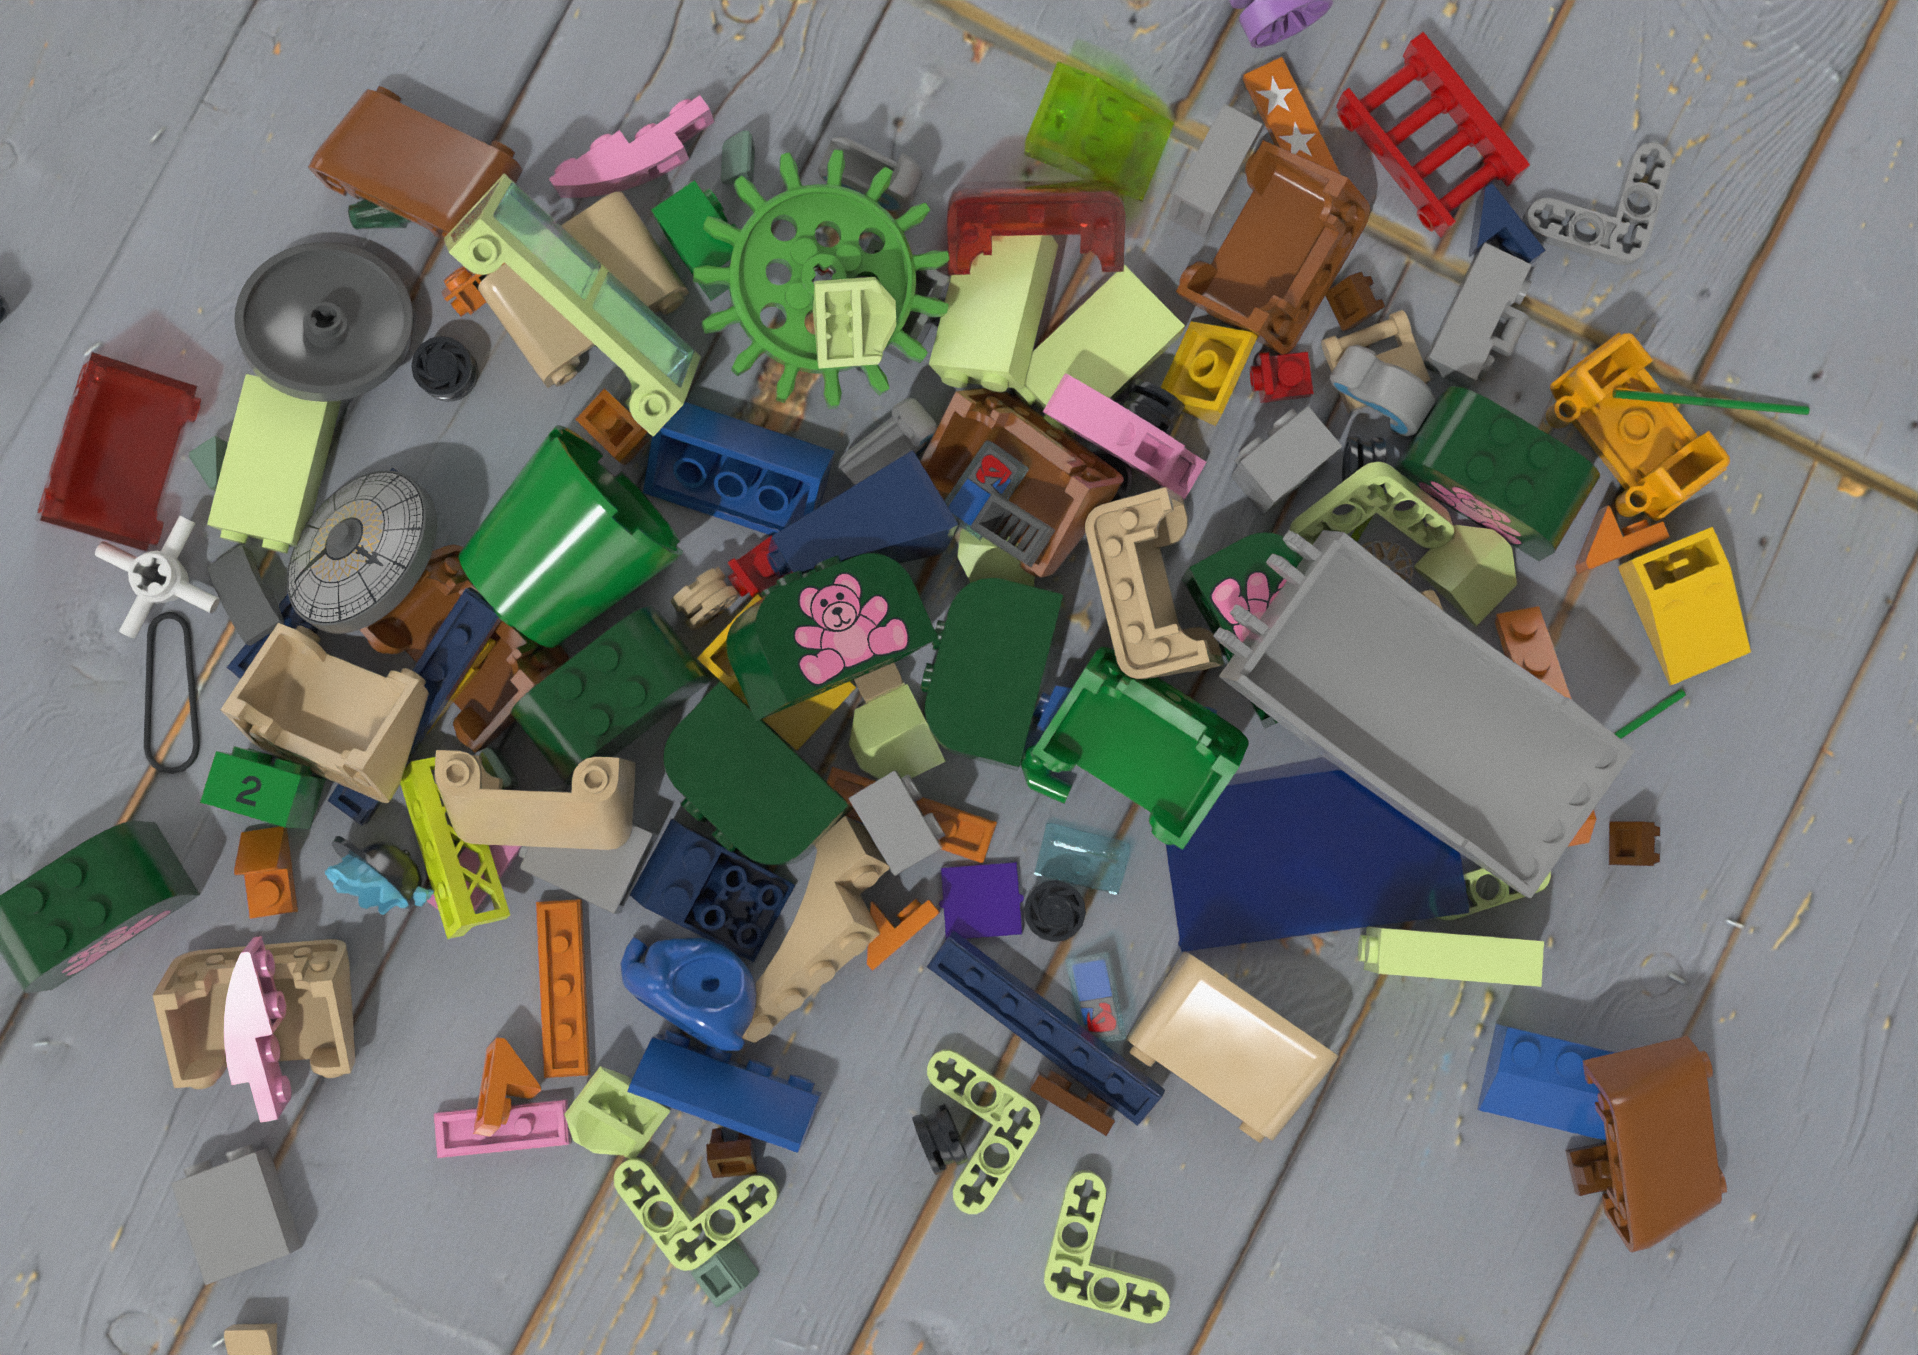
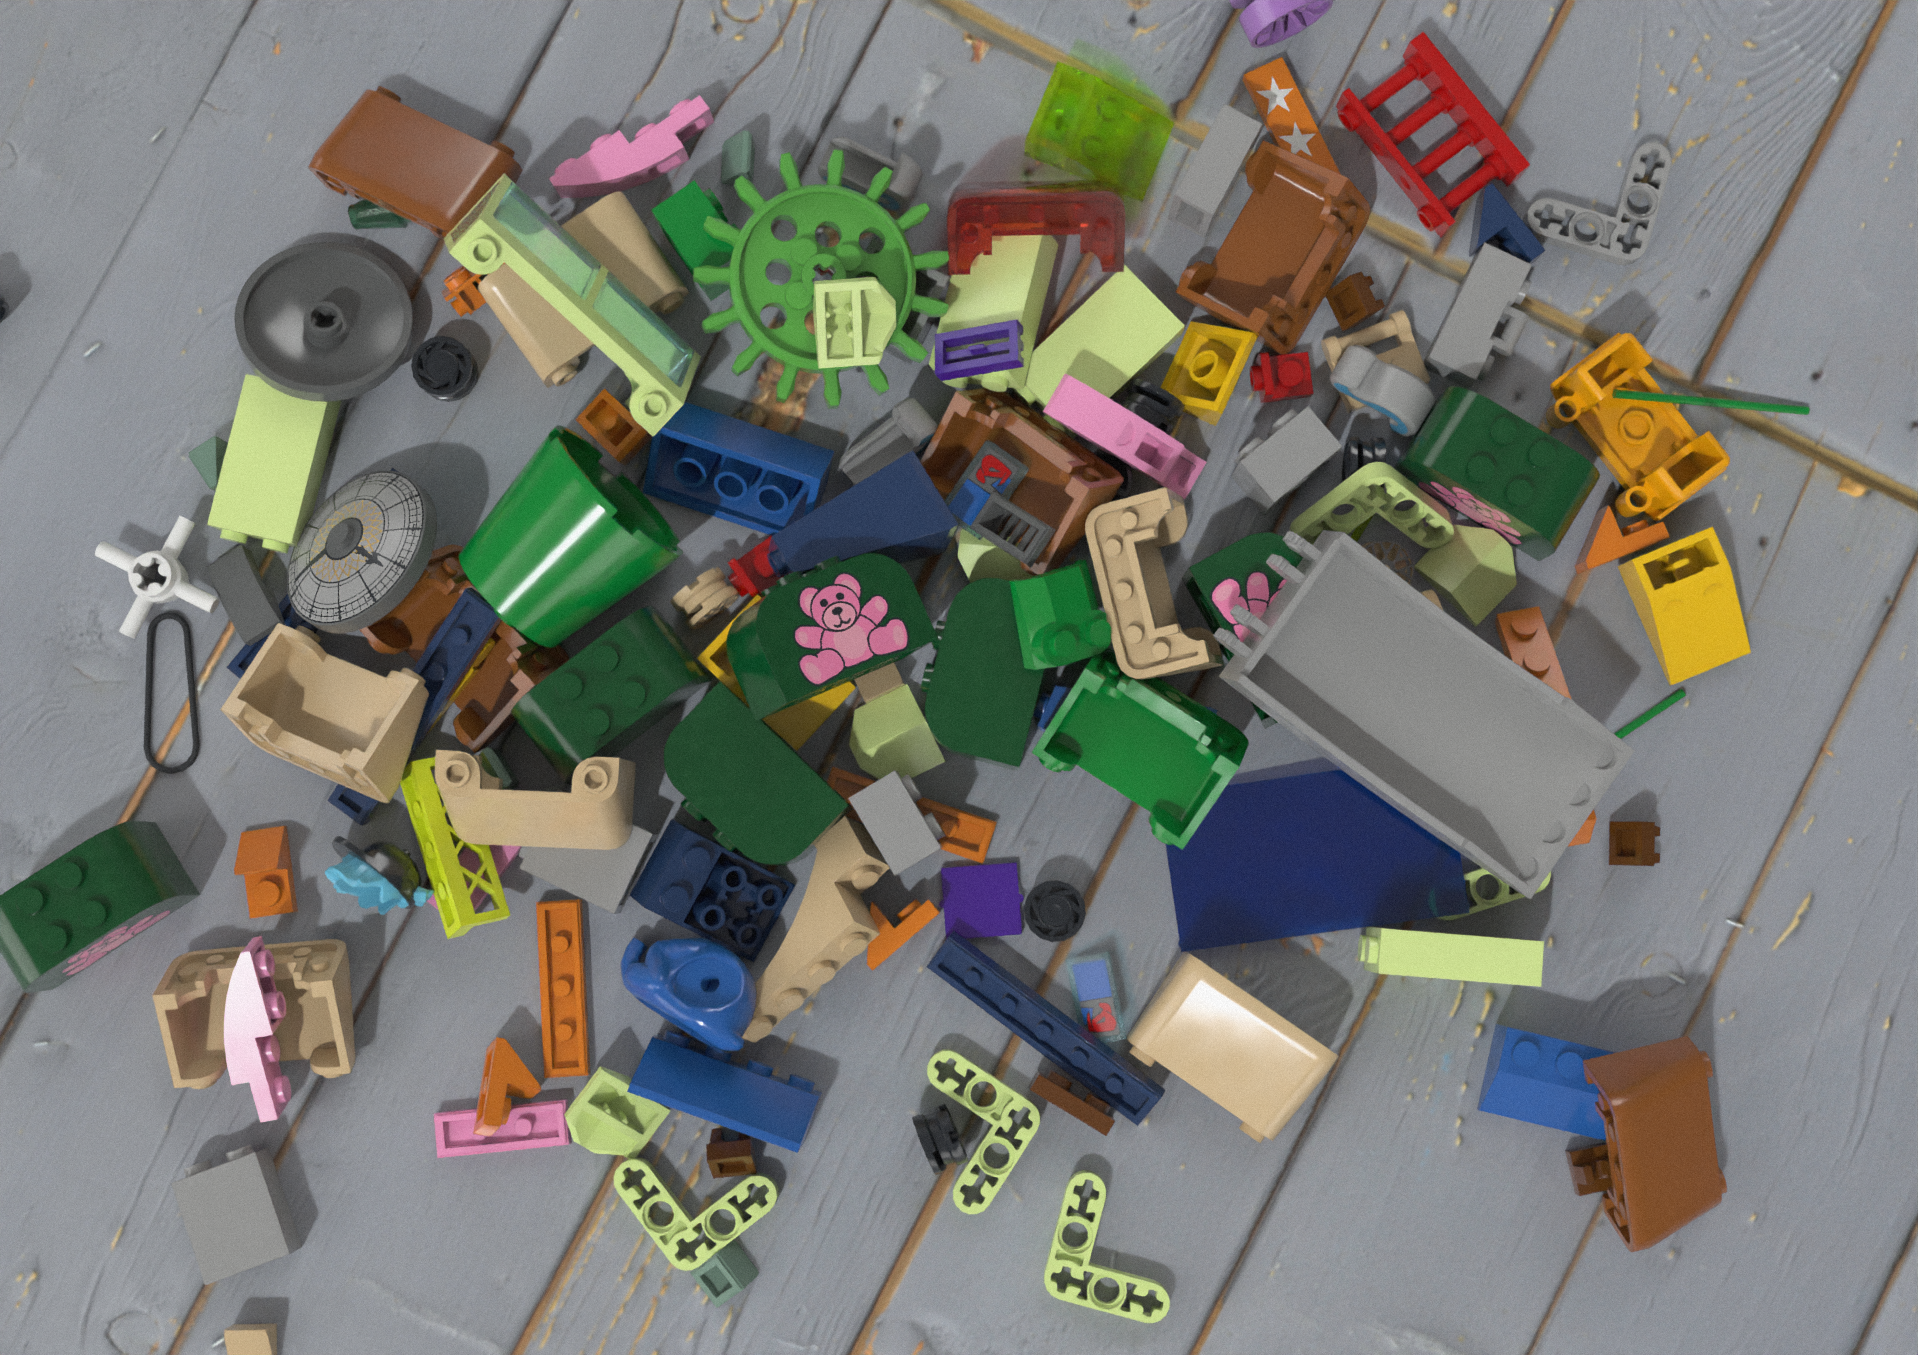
clear red windscreen [35,352,201,552] -> none
green brick [200,746,326,829] -> none
green arm [1021,745,1073,804] -> none
clear light blue slope [1034,823,1130,895] -> none
none -> dark purple tile [935,319,1024,381]
none -> green slope [1009,560,1112,670]

